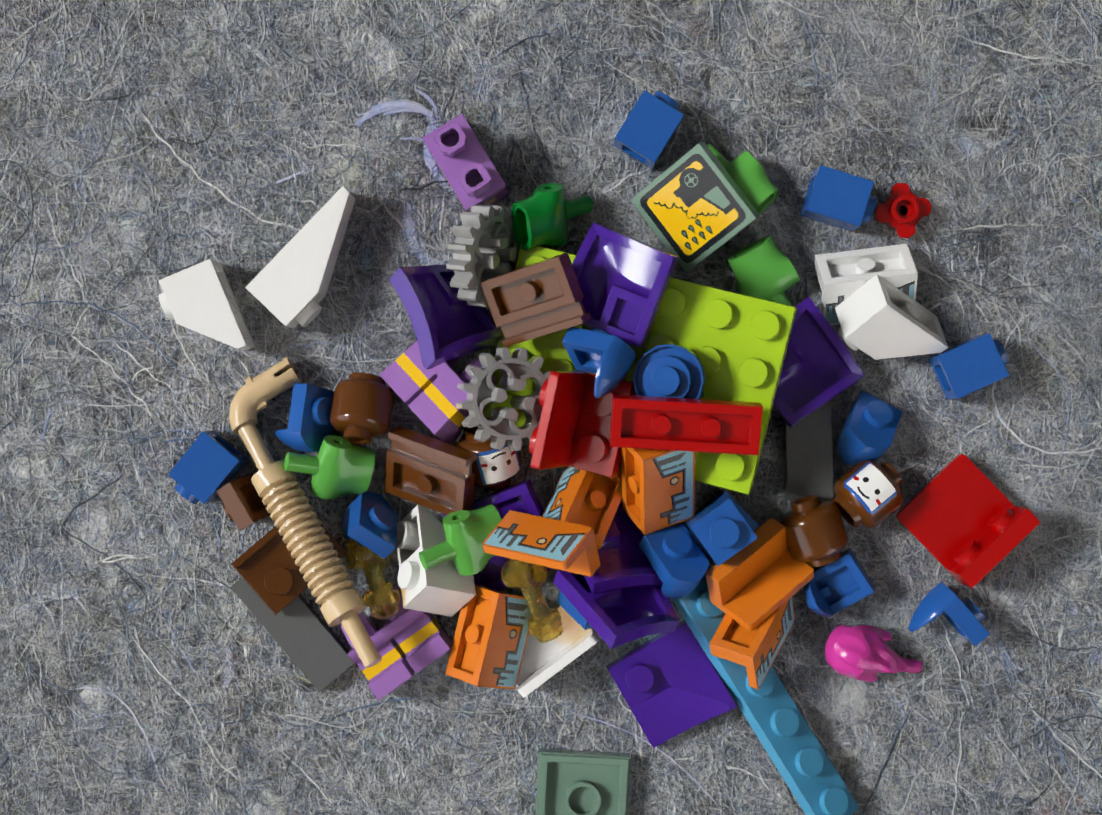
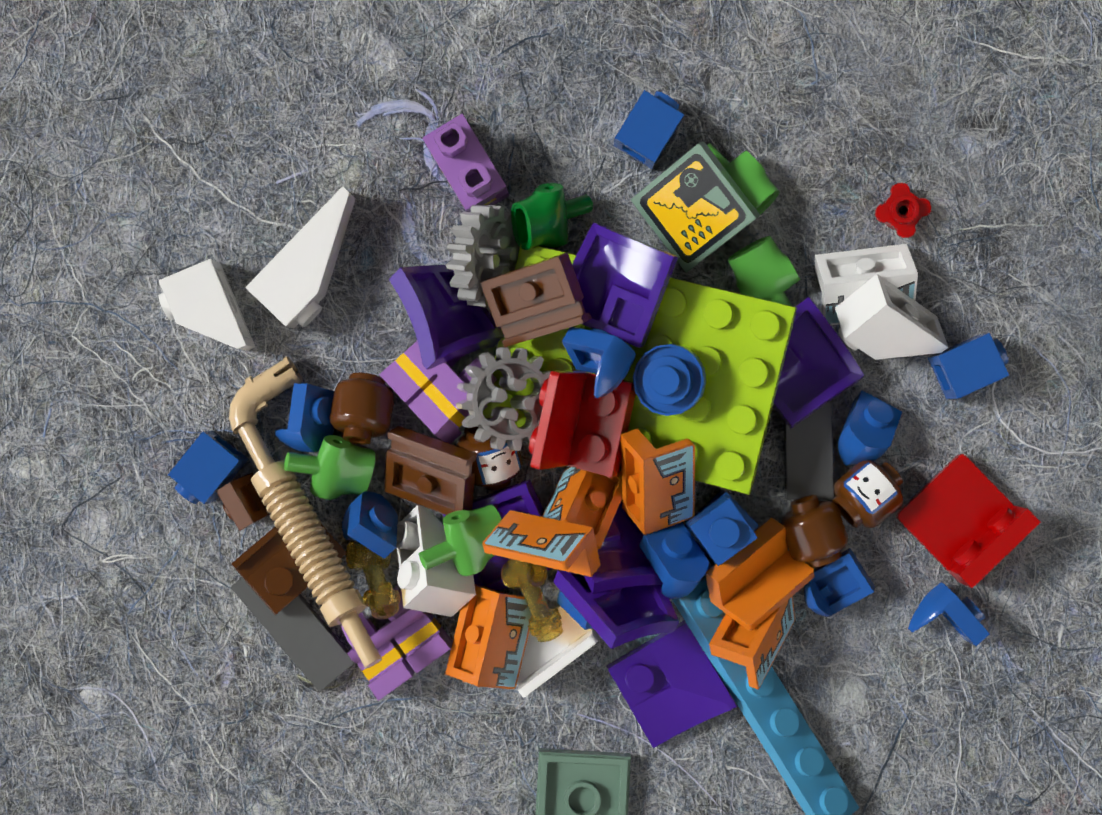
red plate [609,394,763,455] -> none
blue brick [799,165,877,232] -> none
dark pink piece [824,625,923,682] -> none

